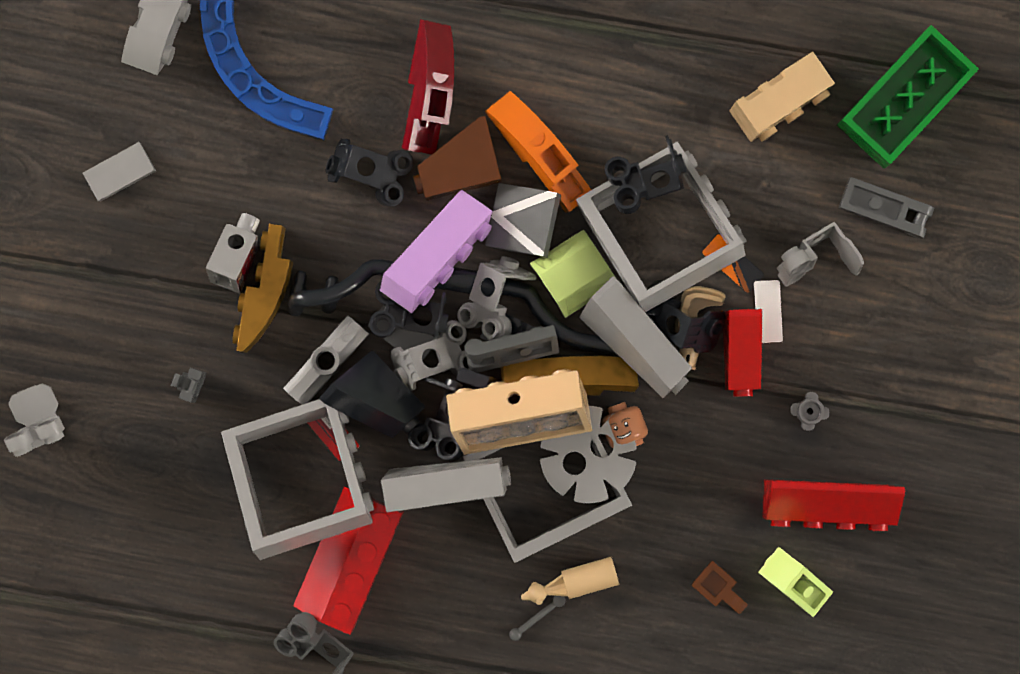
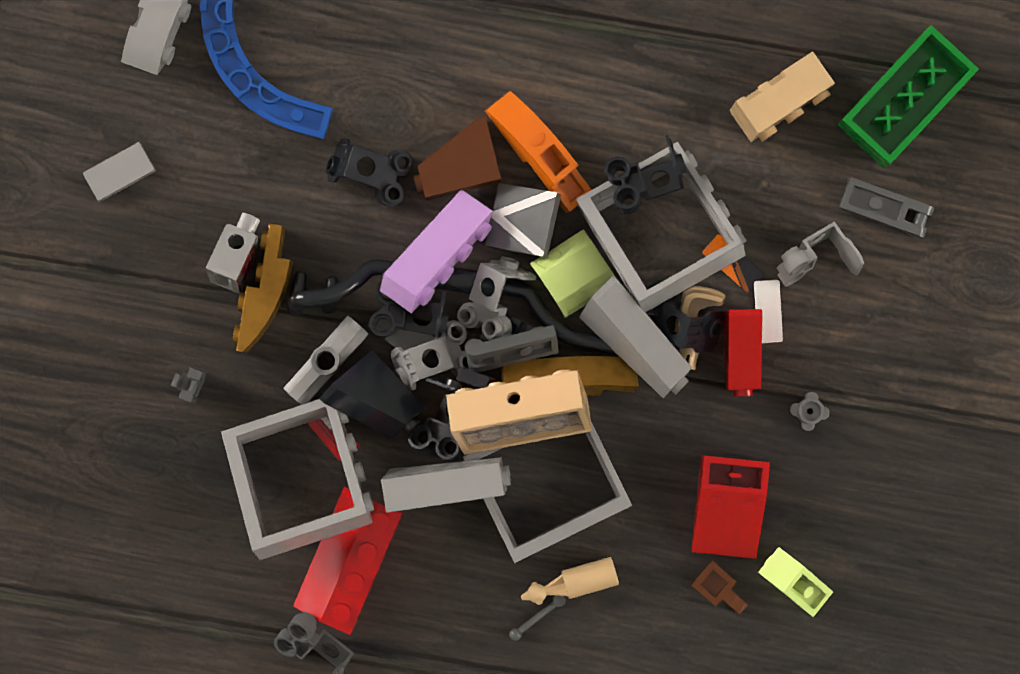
light grey piece [4,383,65,457] -> none
dark red slope [402,19,454,155] -> none
light grey piece [540,406,637,503] -> none
nougat head [601,402,648,448] -> none
red slope [763,479,905,531] -> none
none -> red slope [691,455,770,559]

